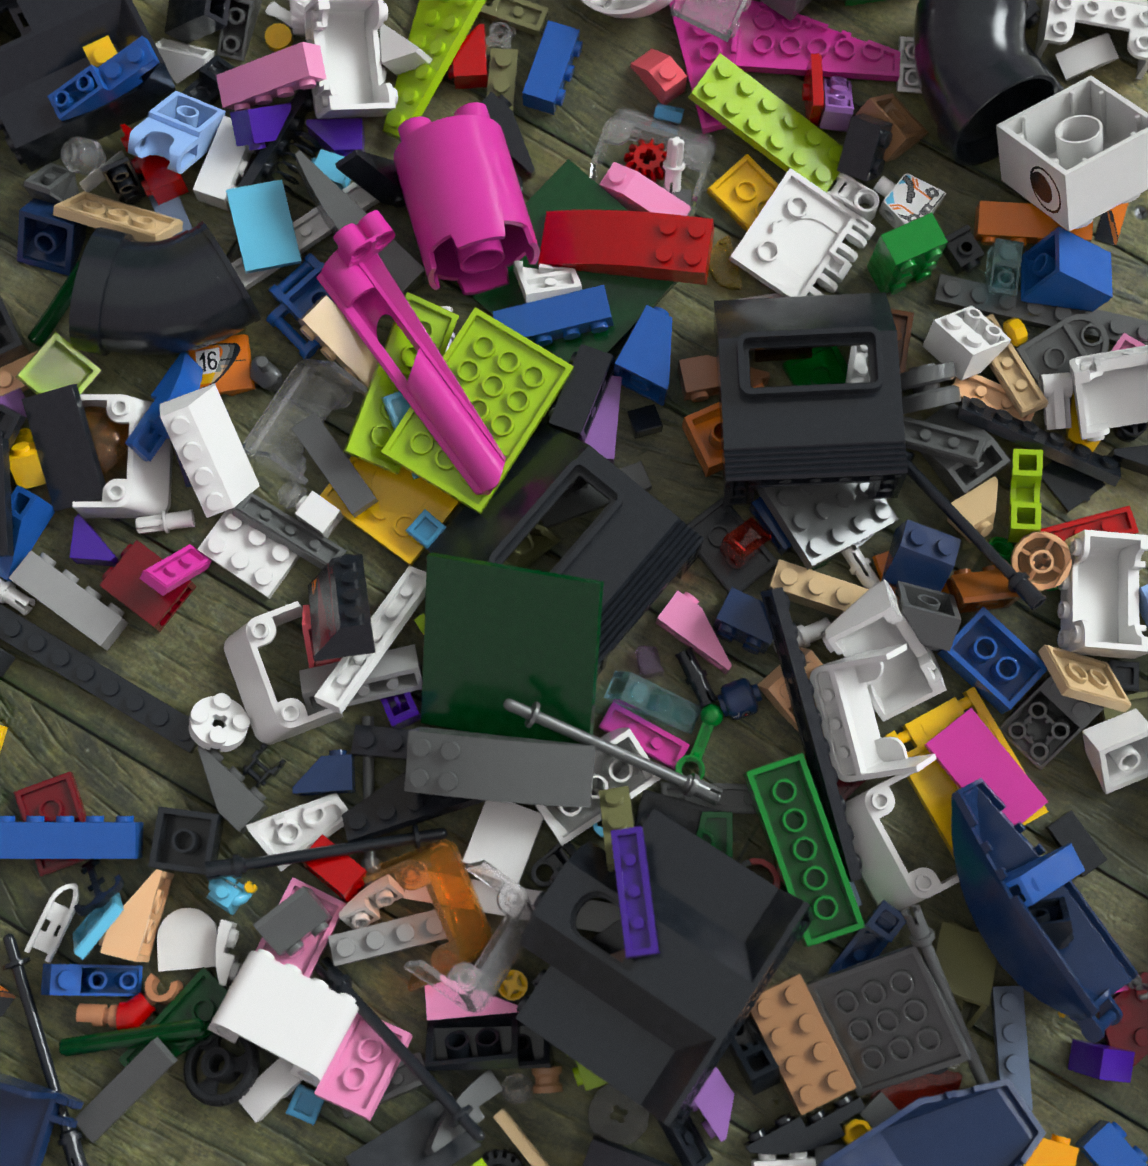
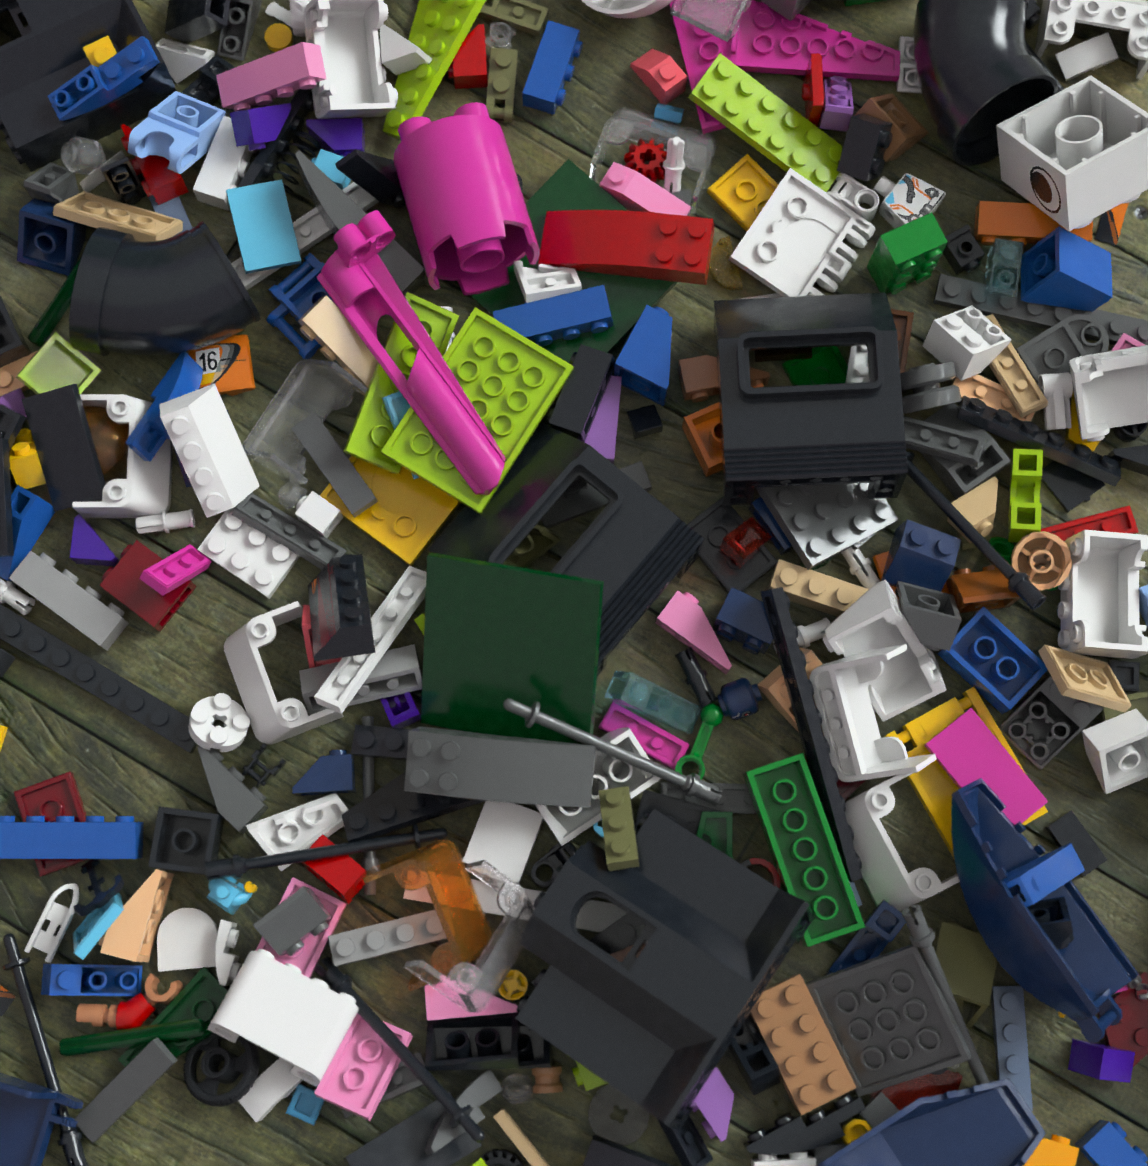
dark grey piece [250,356,283,392] -> none
white slope [339,874,405,930] -> none
dark azure tile [406,509,446,550] -> none
black slope [481,92,536,177] -> none
dark purple plate [611,826,659,959] -> none
clear purple slope [636,645,664,679] -> none
yellow tile [1003,317,1028,347] -> none

